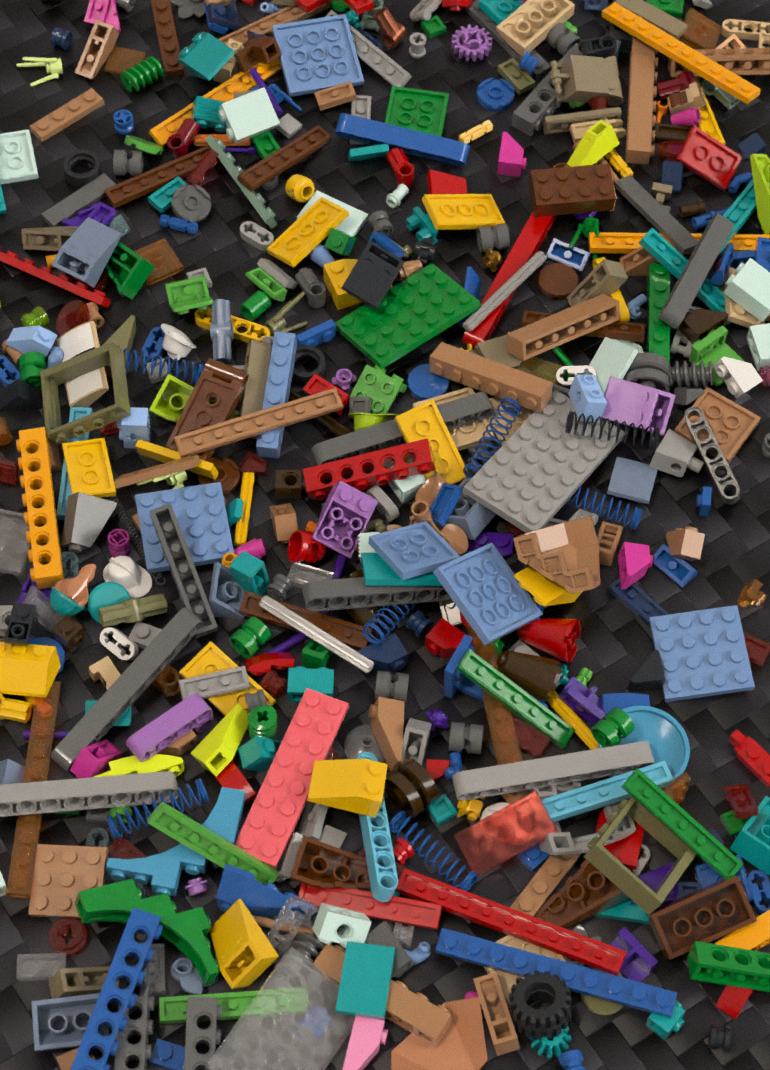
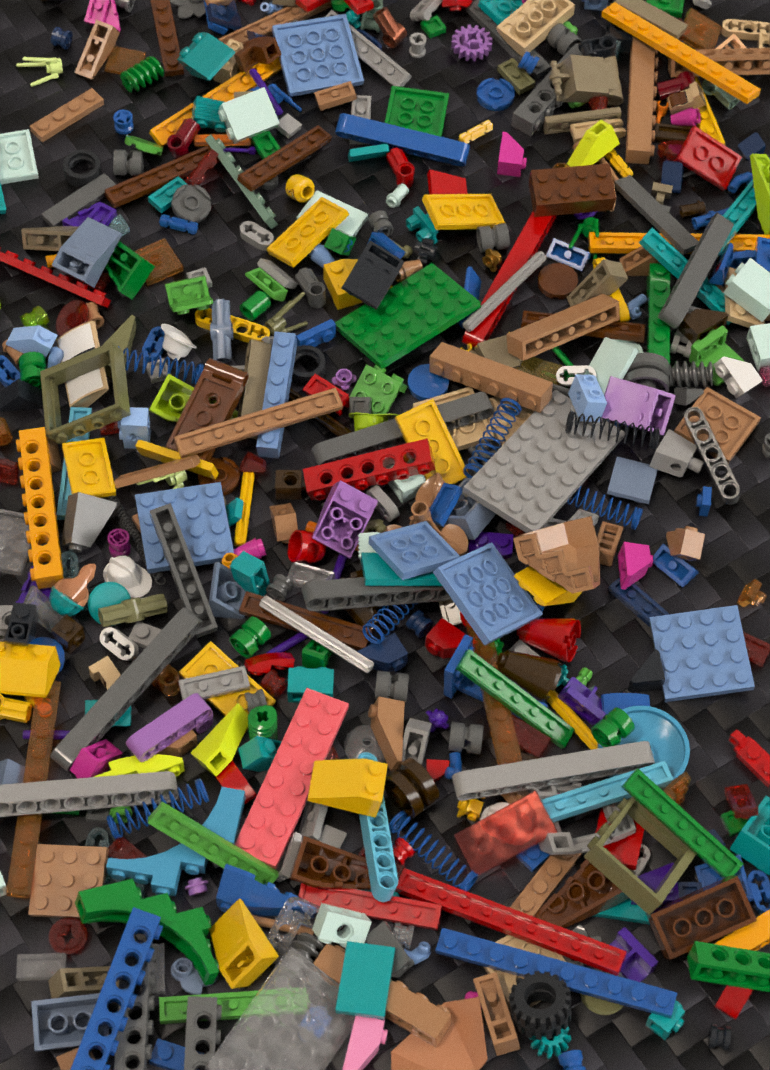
teal tile [425,794,457,826] -> none

